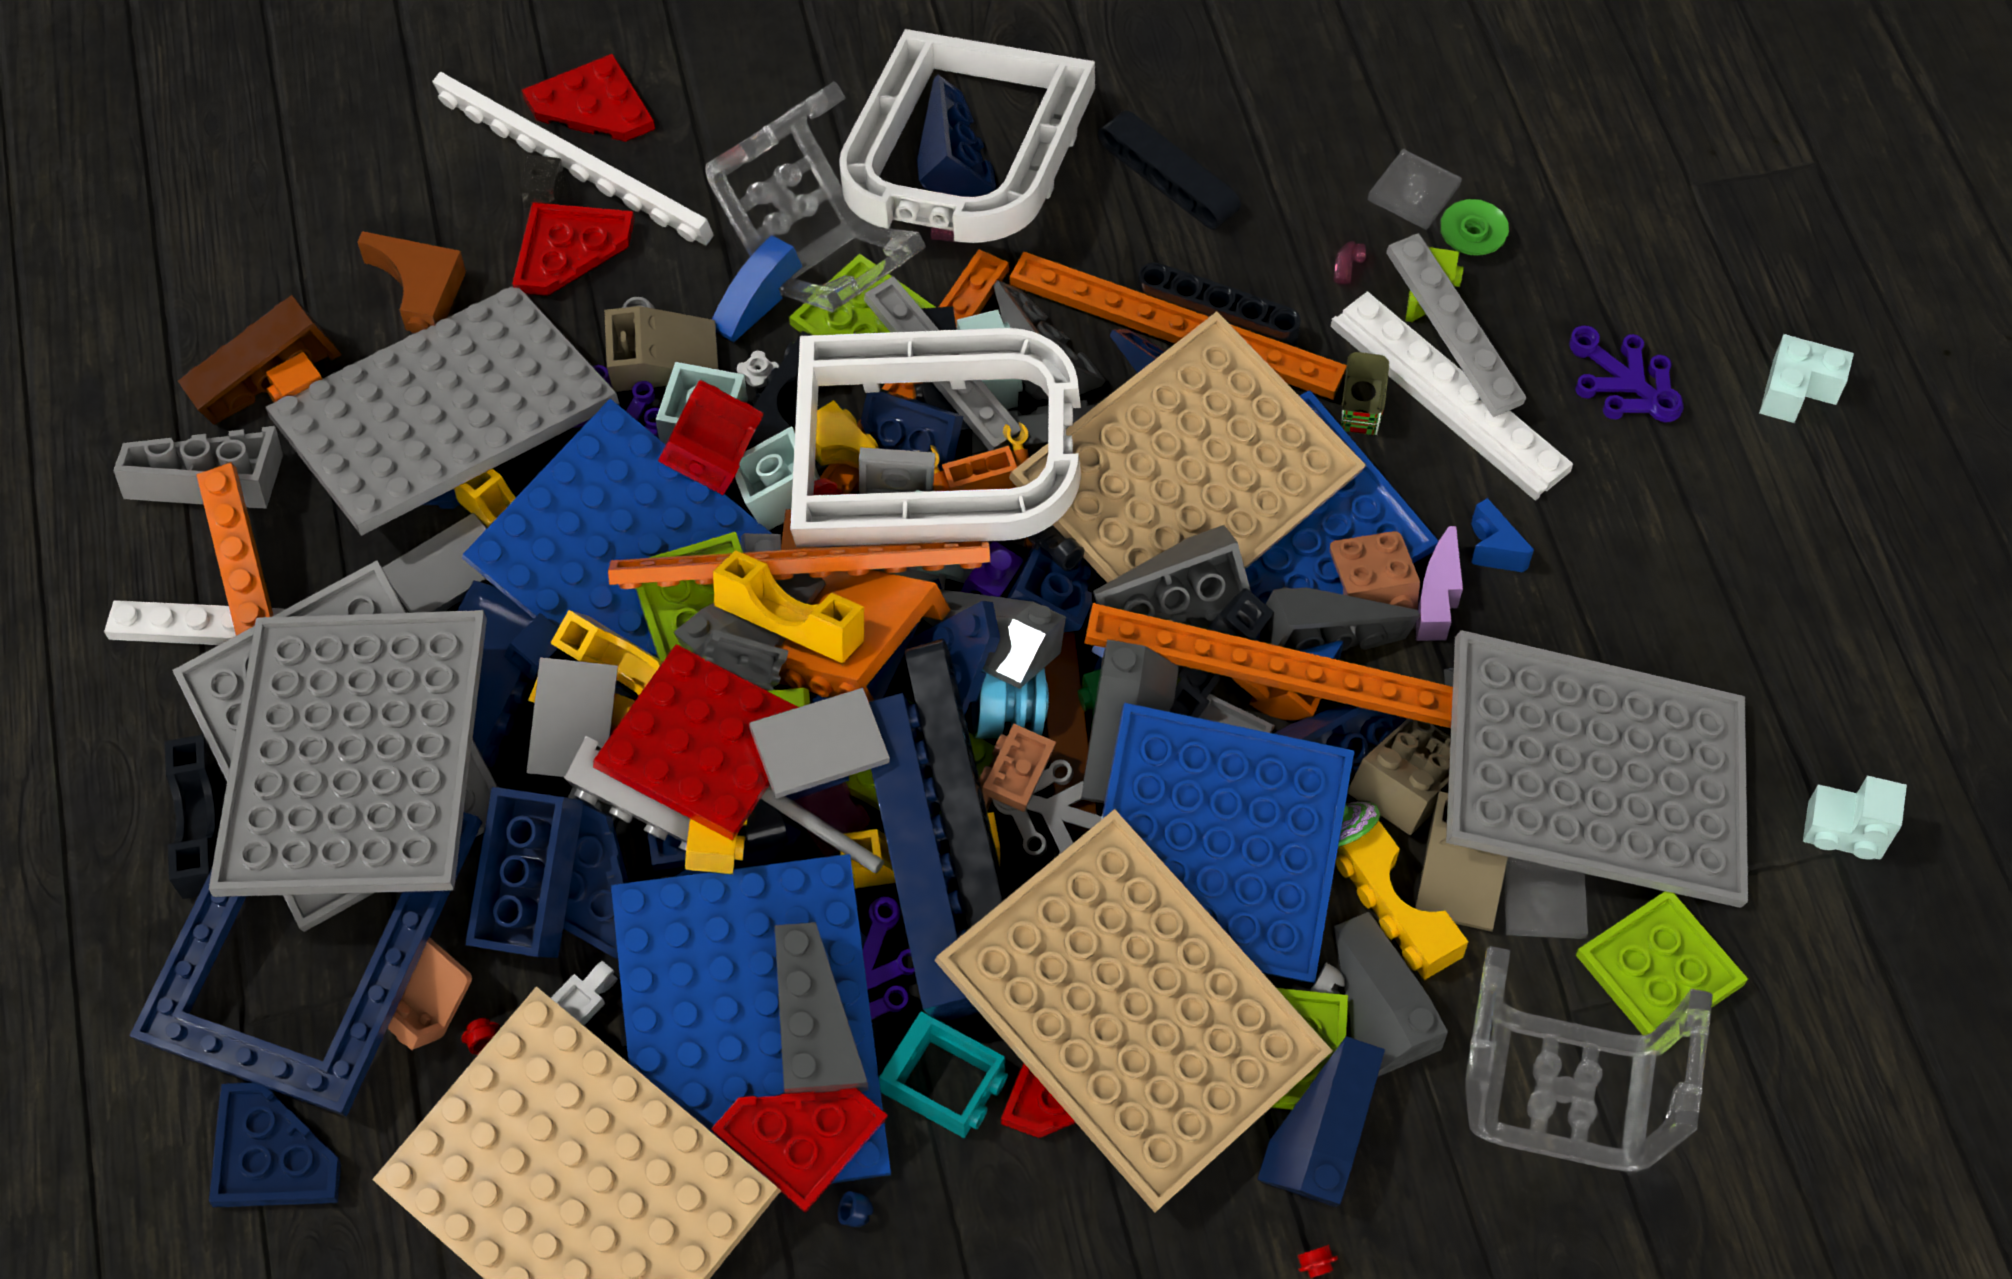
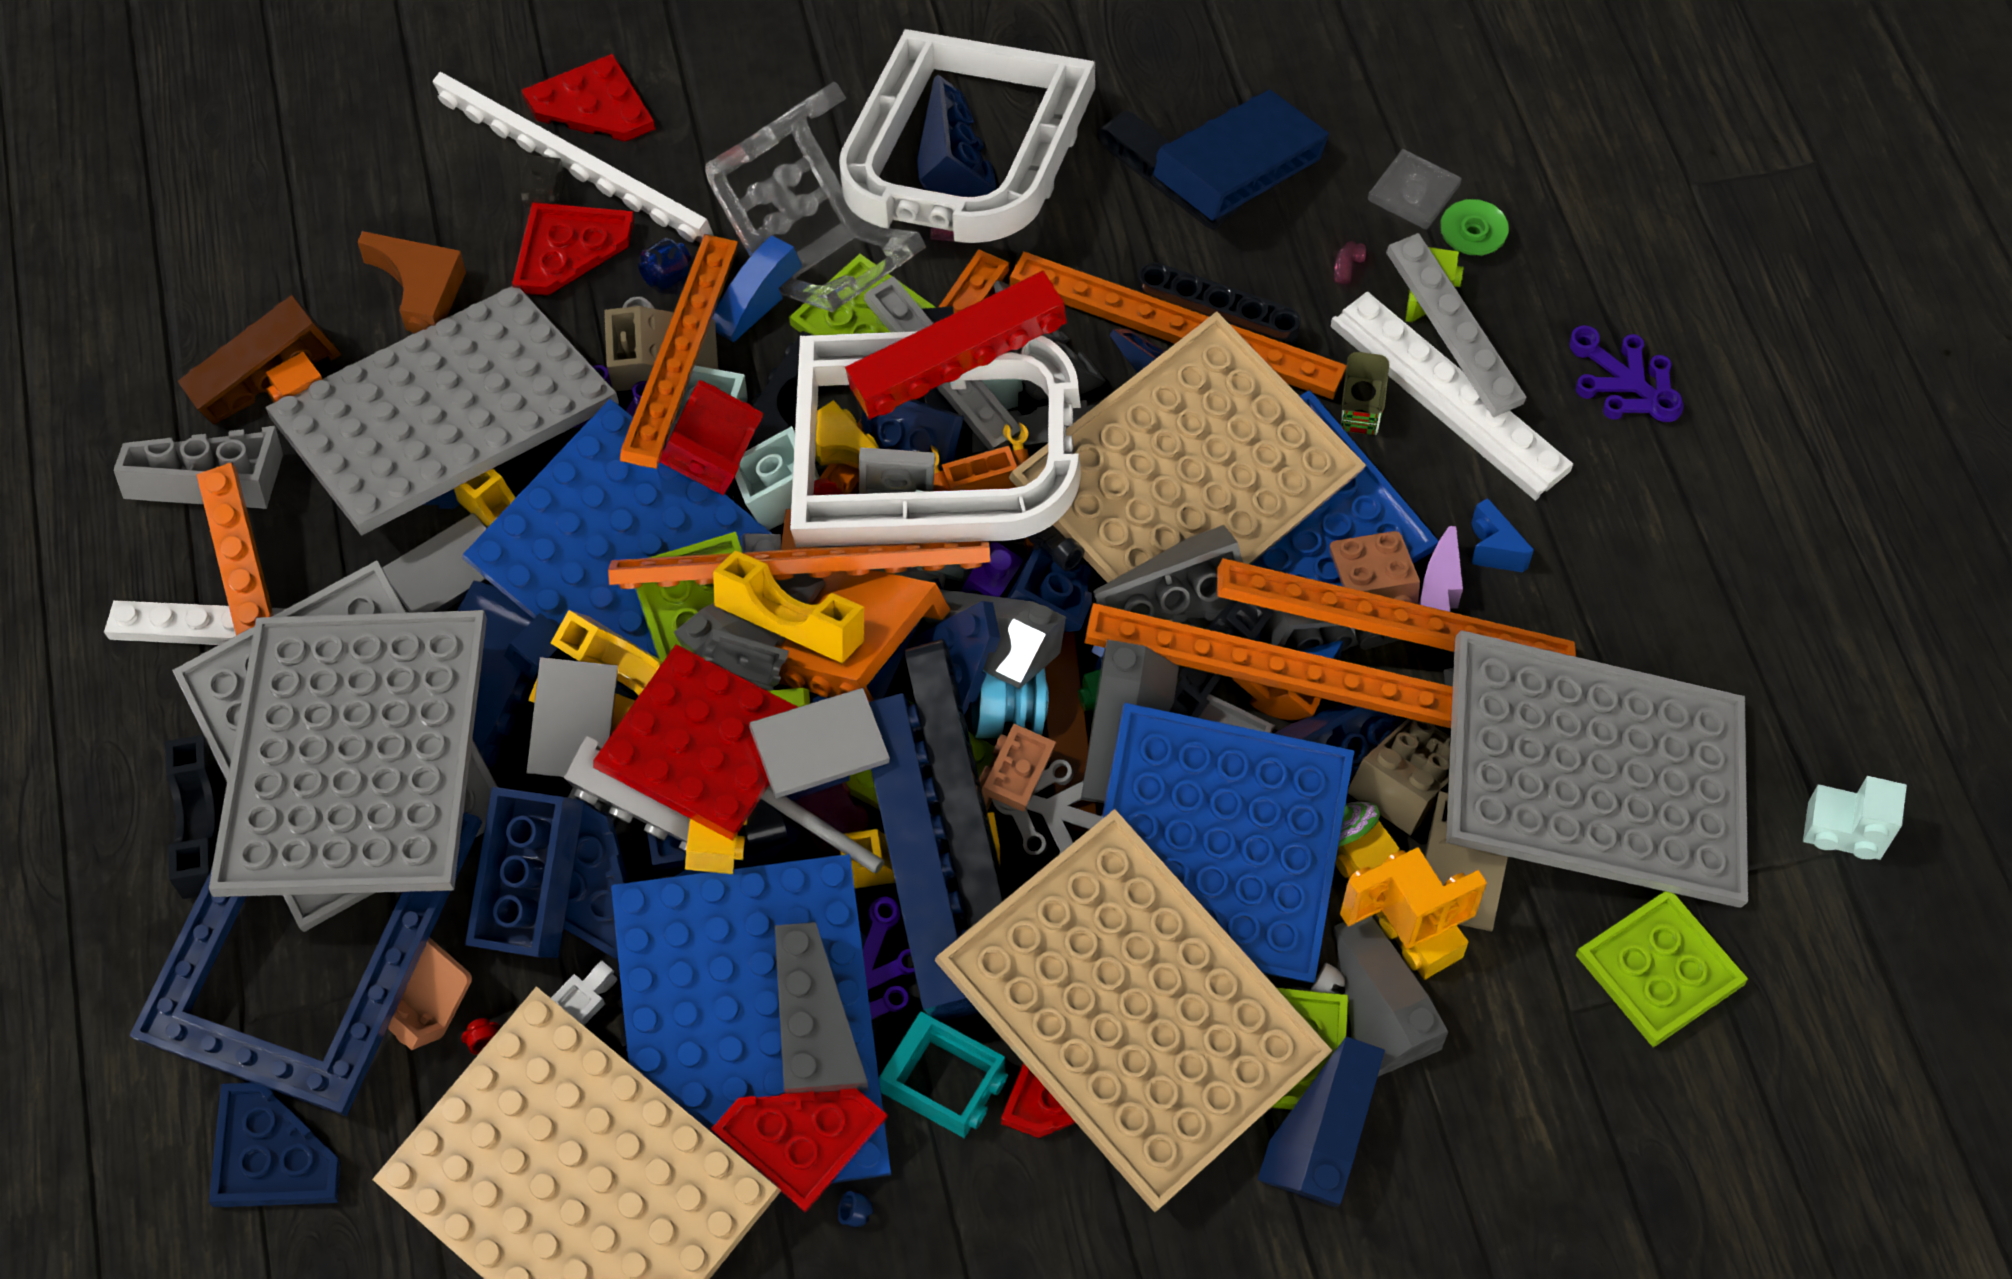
white plate [737,351,779,388] -> none
red plate [1297,1245,1338,1278] -> none
clear windscreen [1465,947,1713,1171] -> none
clear plate [1504,858,1588,939] -> none
light aqua brick [1759,334,1854,423] -> none
none -> orange plate [620,234,738,469]
none -> clear blue head [638,238,691,290]
none -> red brick [845,271,1067,420]
none -> dark blue brick [1153,89,1330,221]
none -> orange plate [1217,558,1576,657]
none -> light orange bracket [1340,847,1487,949]

